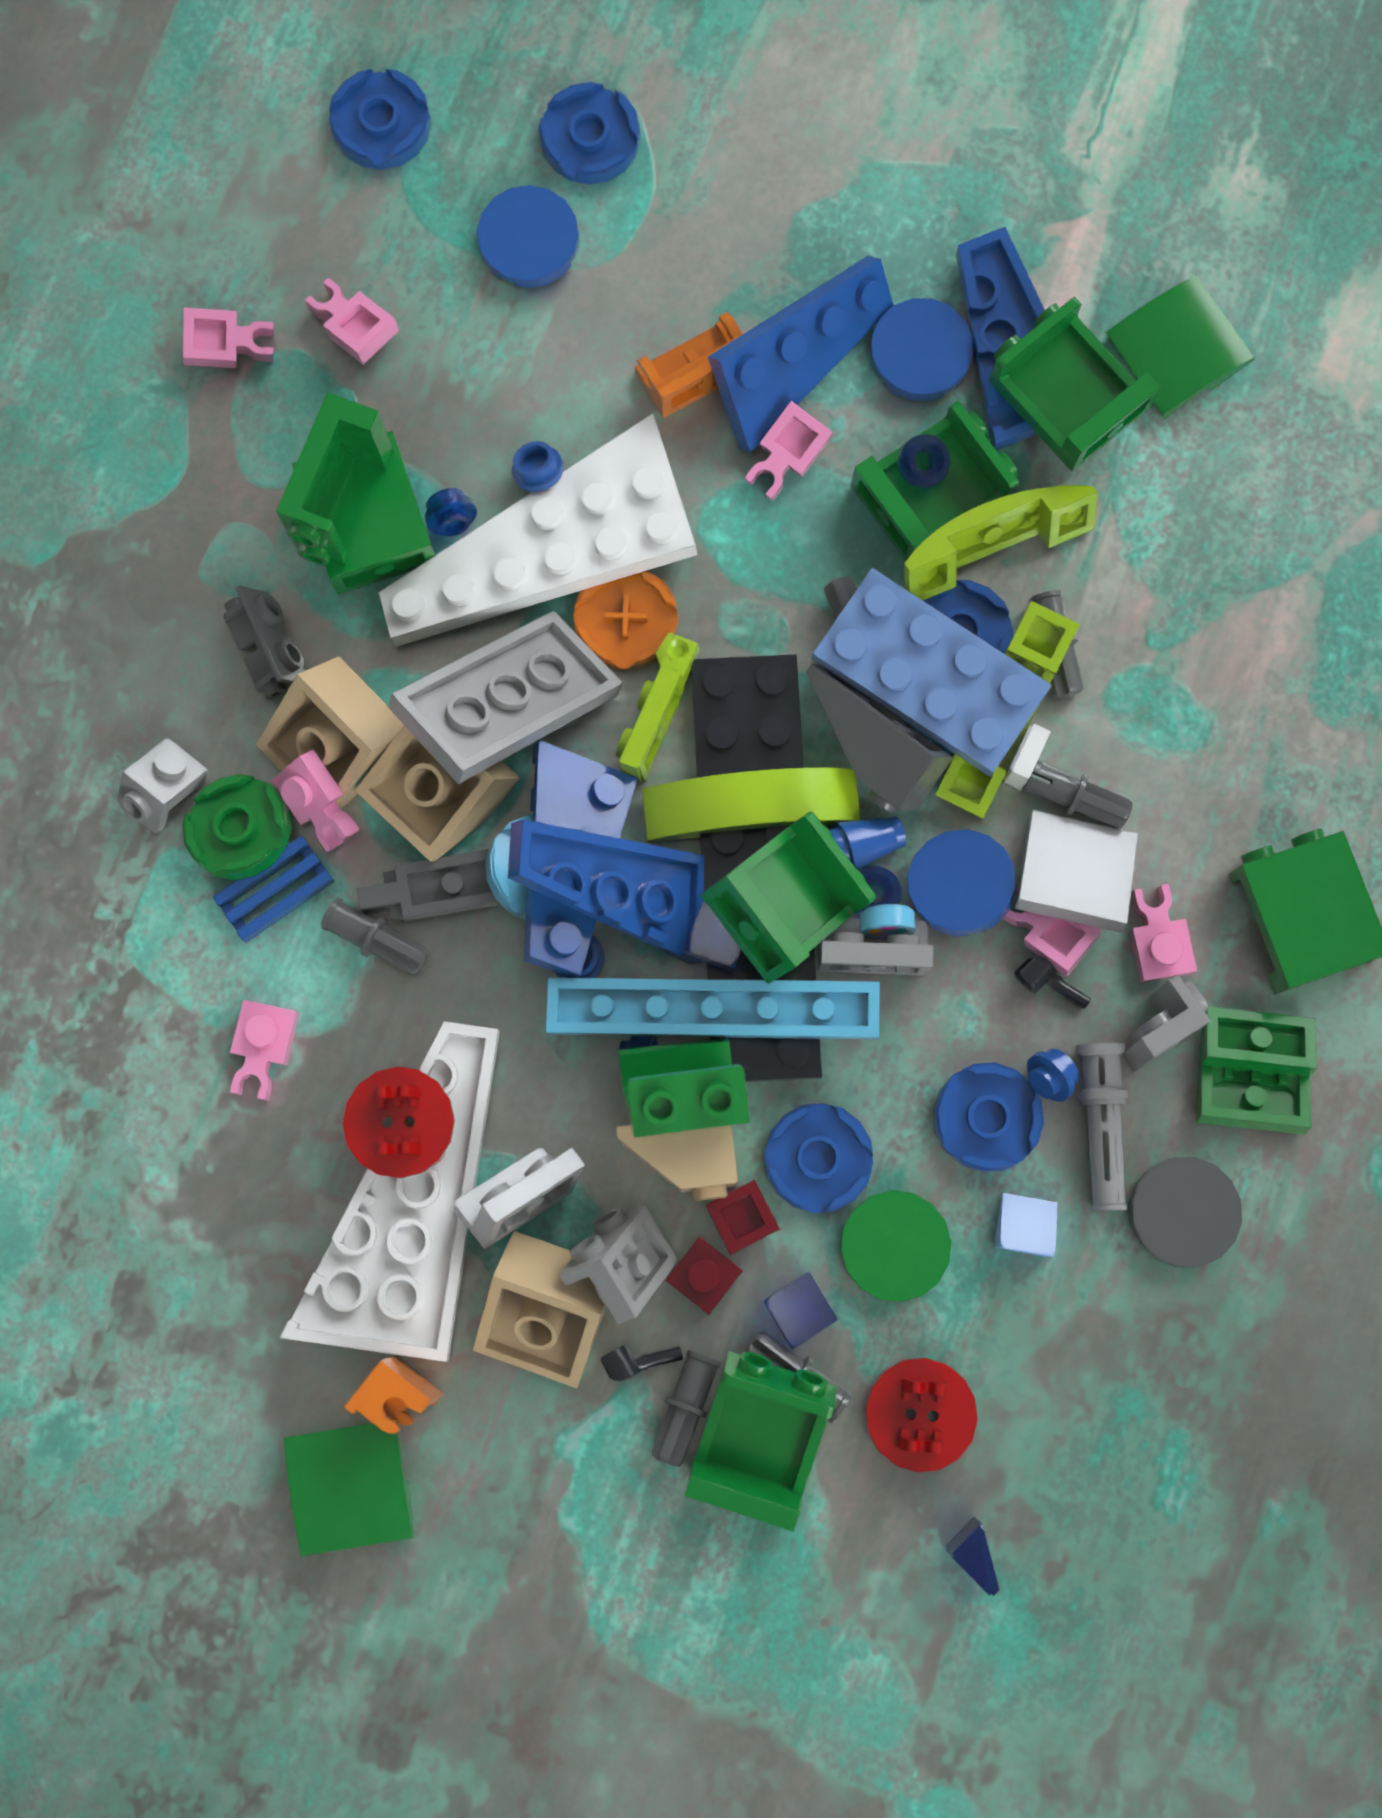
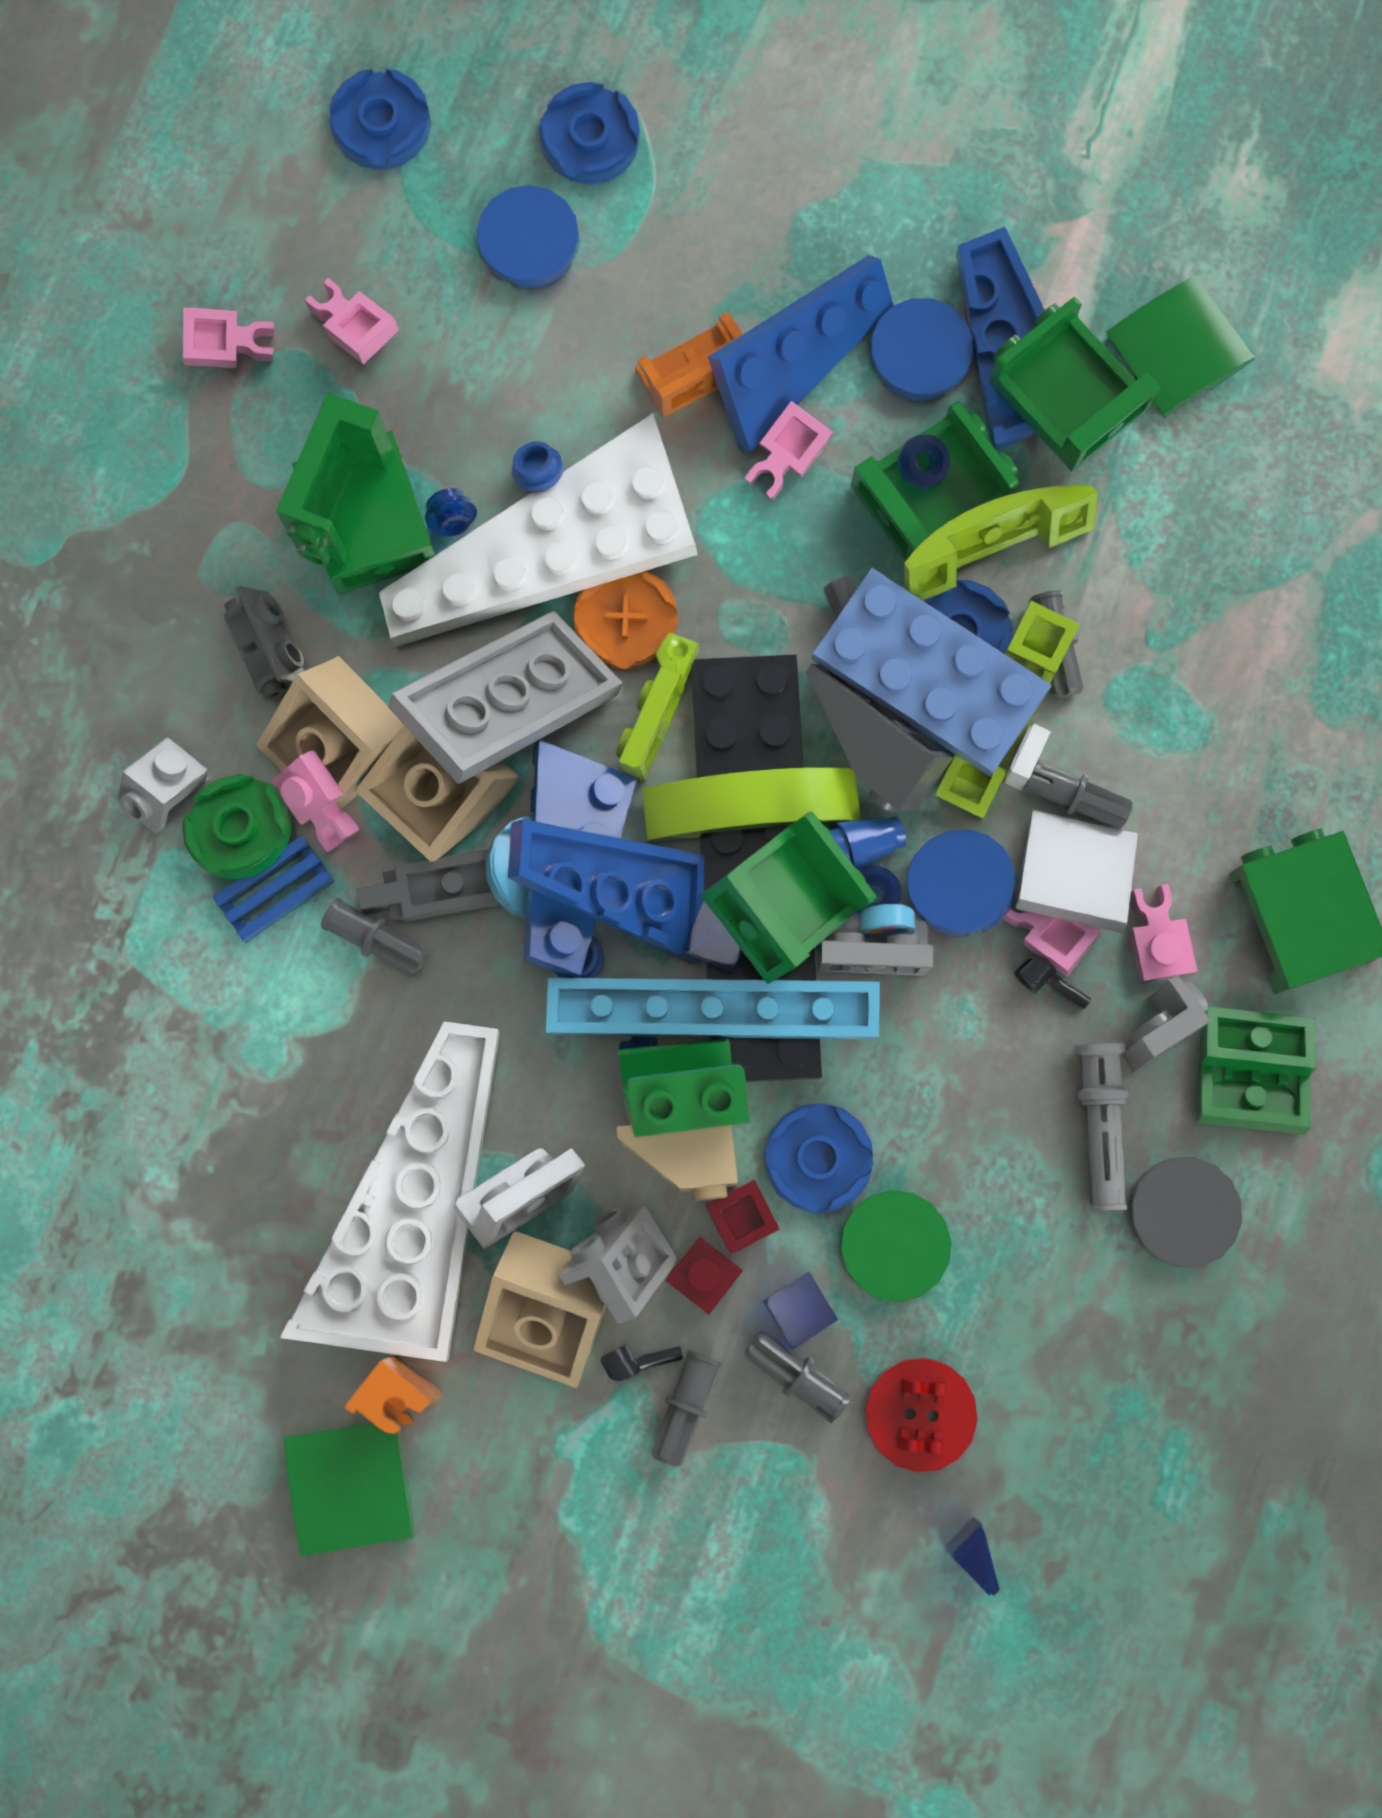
bright pink plate [230,1000,300,1101] -> none
red plate [343,1066,455,1179] -> none
green panel [684,1351,837,1532] -> none
blue tile [933,1062,1044,1172] -> none
light blue slope [994,1193,1057,1257] -> none
blue plate [1027,1048,1079,1102] -> none

